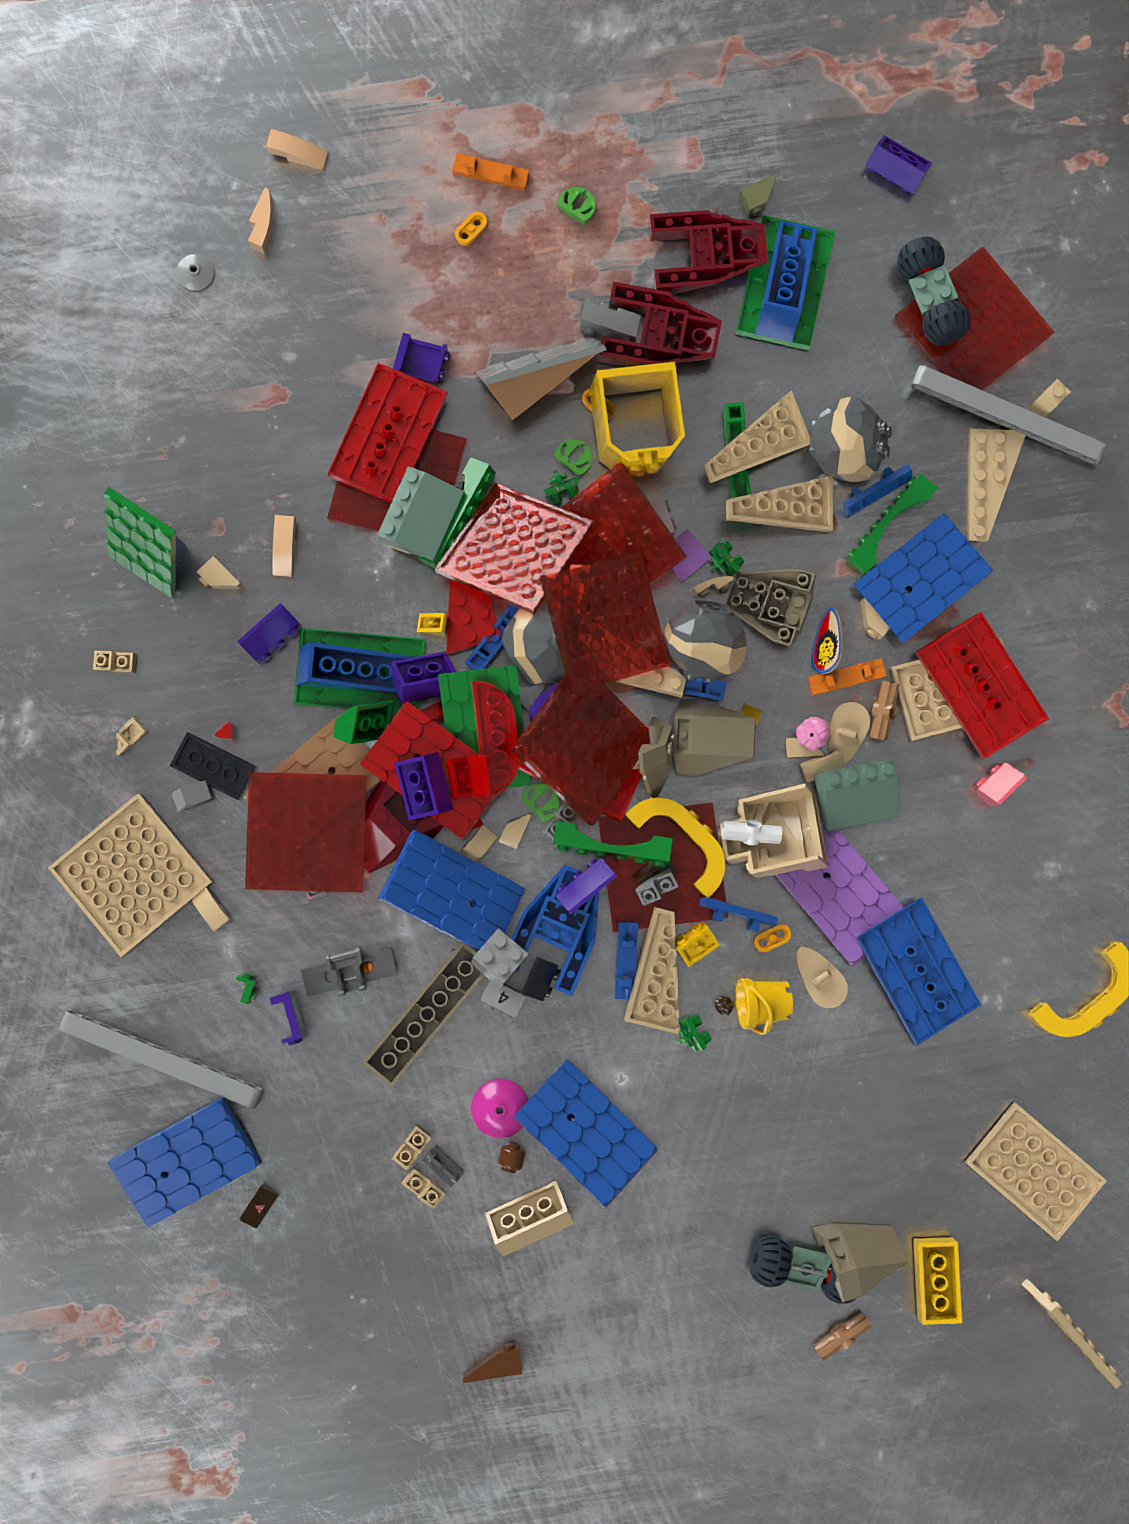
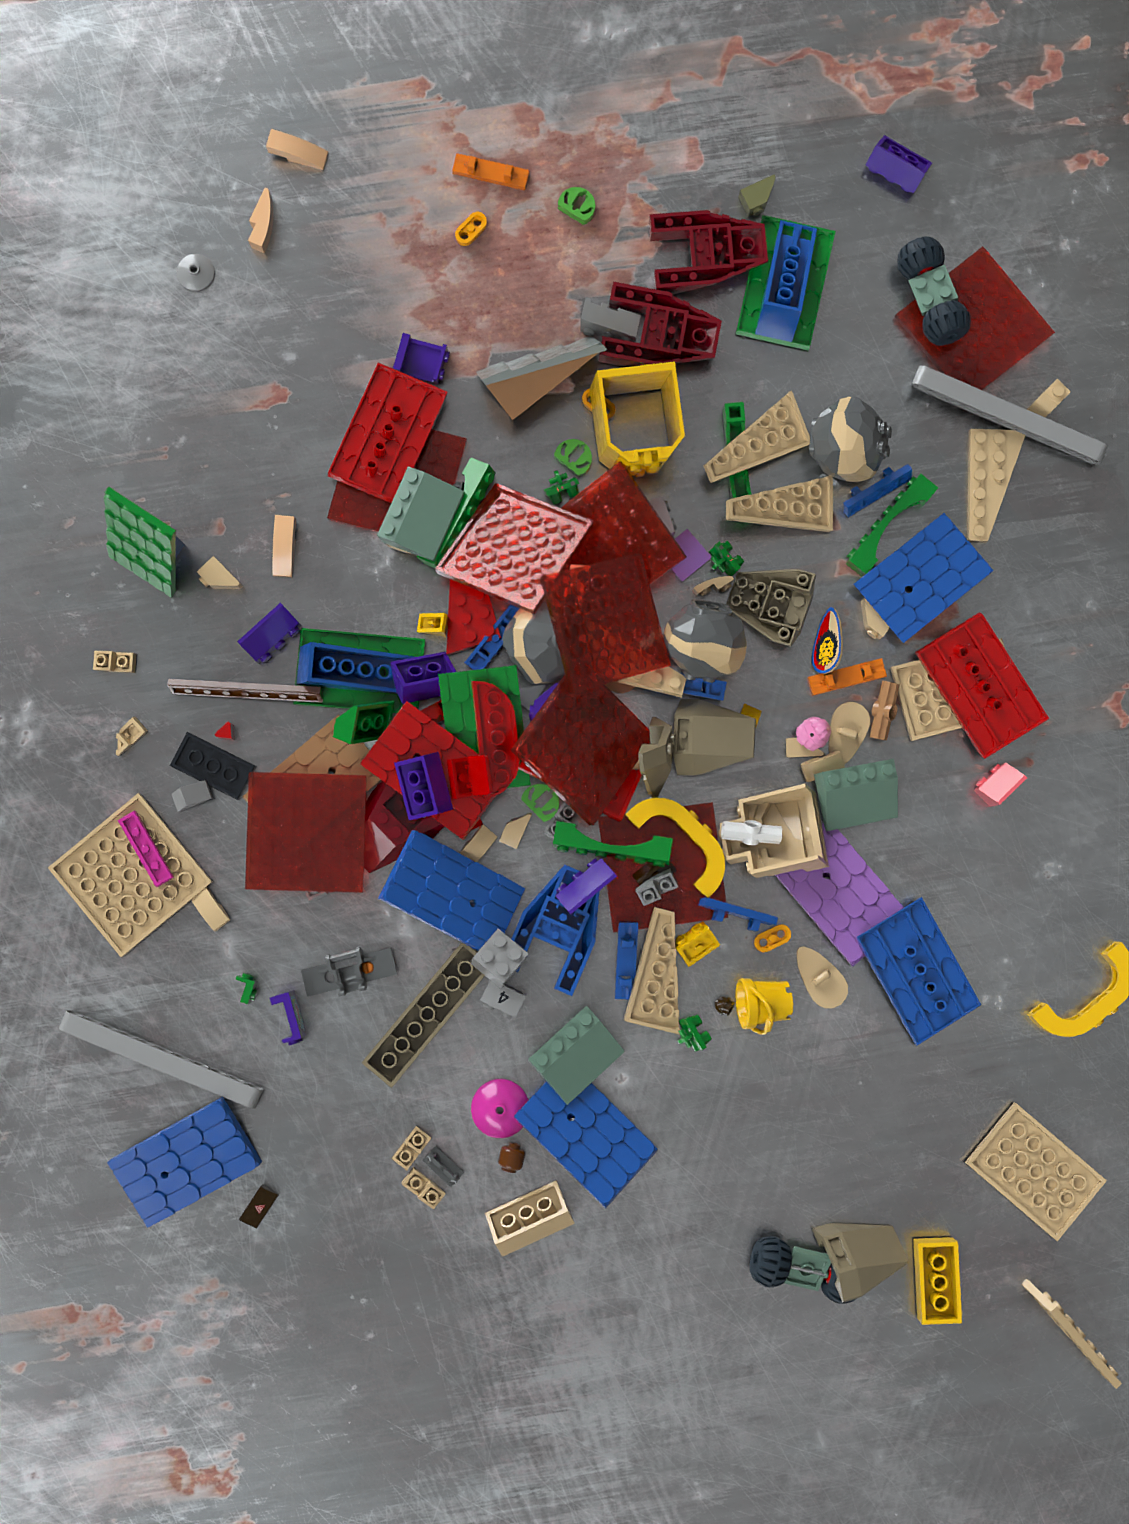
reddish brown slope [463,1343,523,1383] -> none
black slope [521,956,560,1002] -> none
medium nougat piece [813,1311,872,1361] -> none
none -> dark pink tile [118,810,175,887]
none -> tile [167,679,324,702]
none -> sand green slope [528,1006,625,1105]

